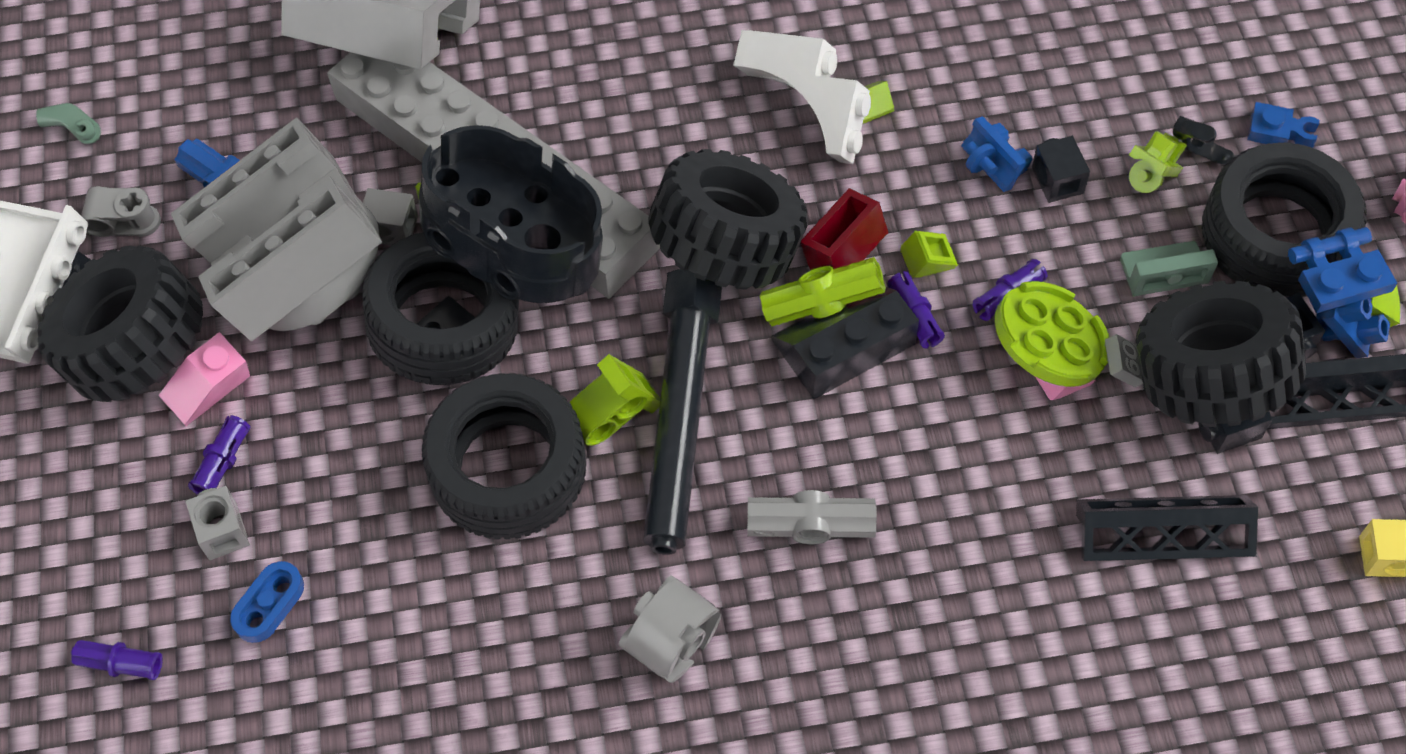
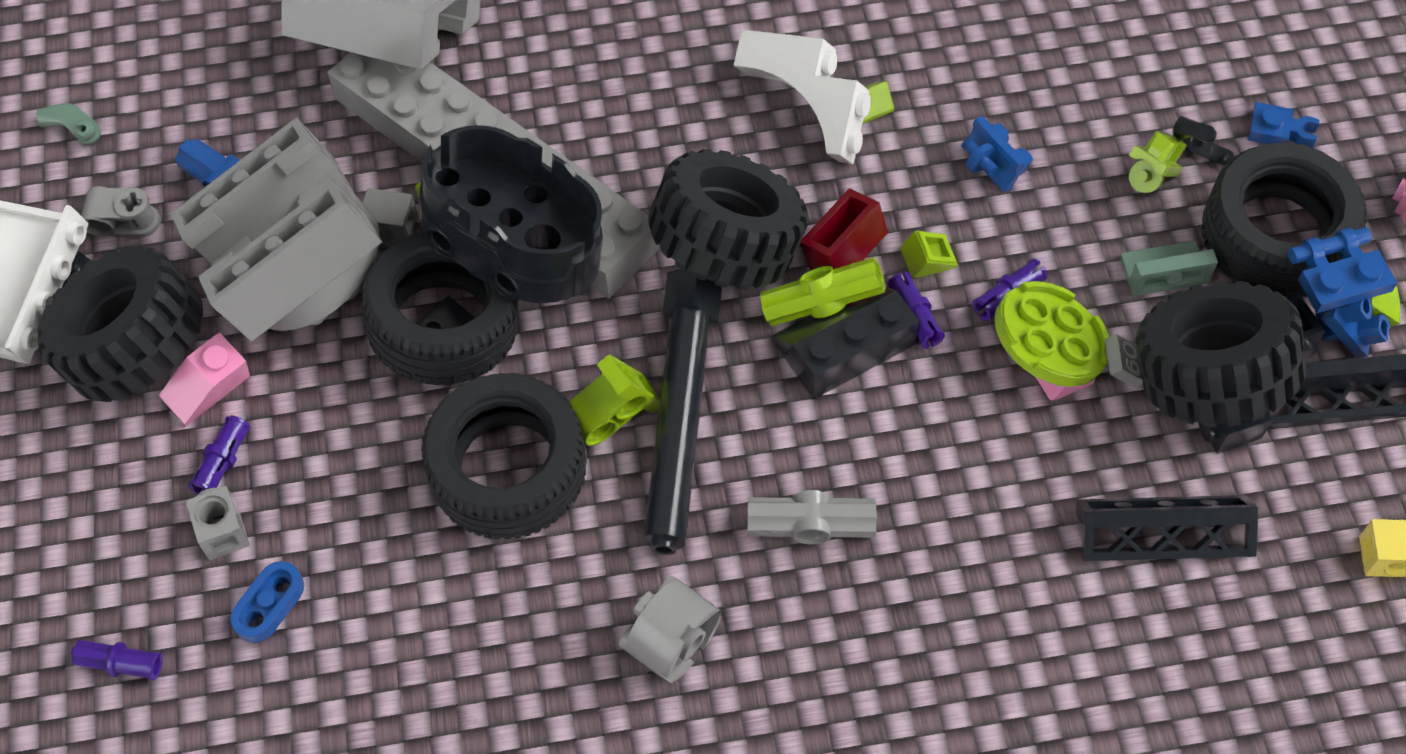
black brick [1032,135,1091,203] -> none

